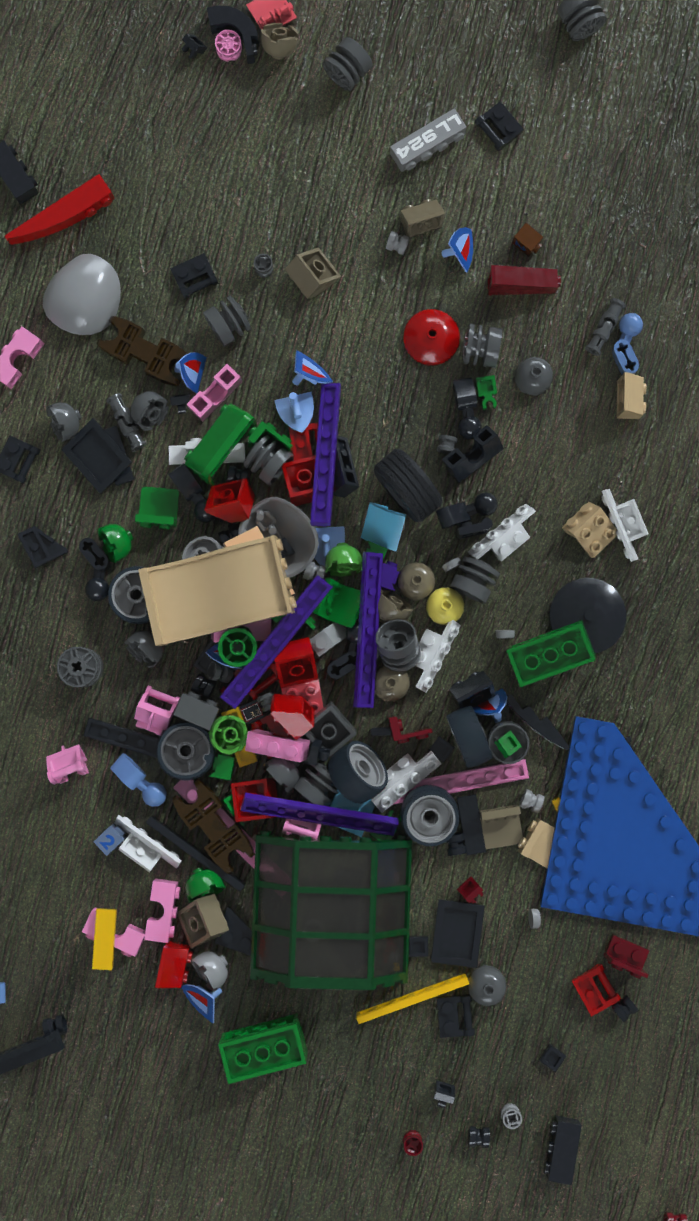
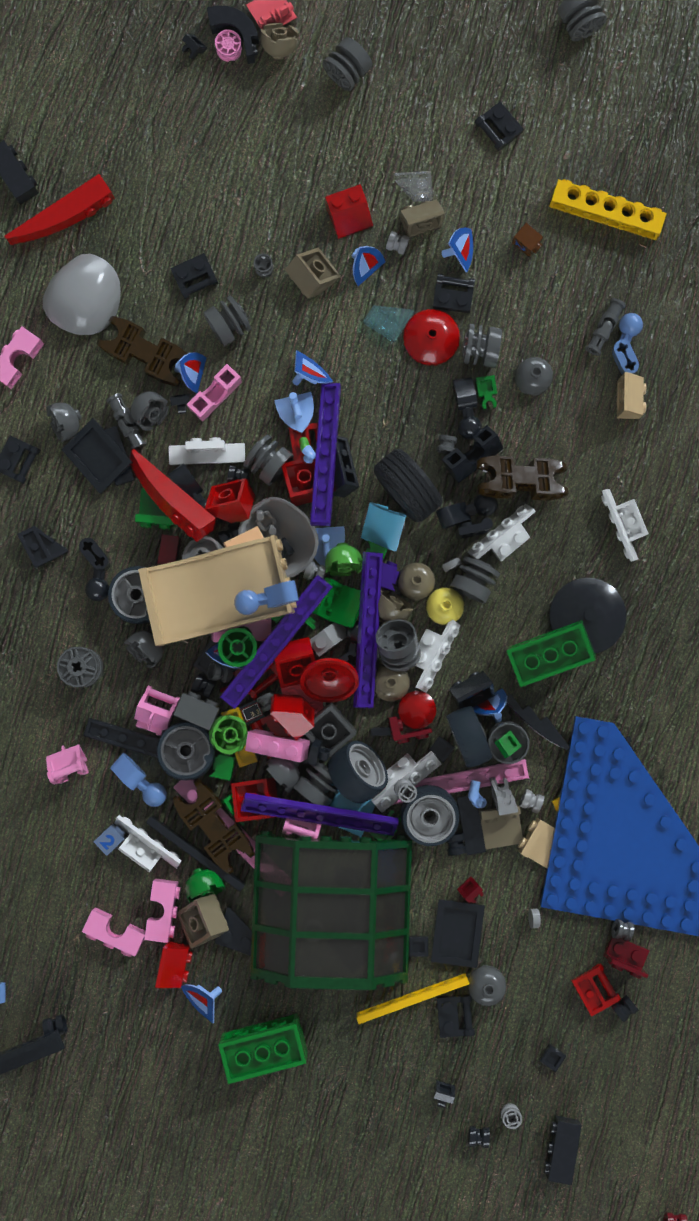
yellow tile [92,908,117,970] -> none
green cylinder [97,524,133,563] -> none
green windscreen [184,403,258,486] -> none
light grey cylinder [191,951,228,993] -> none
green bracket [247,421,293,453] -> none
light grey brick [390,108,466,172] -> none
dark red wheel [403,1130,423,1156] -> none
dark red slope [487,265,561,295] -> none
light grey tile [495,630,515,639] -> none
tan bracket [562,502,617,558] -> none
none -> red slope [130,449,216,542]
none -> dark red piece [158,534,181,565]
none -> medium blue beam [234,581,299,615]
none -> light blue arm [299,437,316,463]
none -> red dish [300,658,359,702]
none -> red slope [325,184,373,239]
none -> shield [352,246,386,286]
none -> clear light blue wing [363,305,415,343]
none -> light grey wheel [394,778,417,803]
none -> clear wing [395,171,433,202]
none -> red dish [398,691,436,729]
none -> black plate [433,273,475,313]
none -> light blue arm [468,780,487,808]
none -> dark brown piece [476,456,569,501]
none -> light grey hinge [490,777,518,815]
none -> yellow brick [549,179,667,240]
none -> dark grey wheel [611,919,634,942]

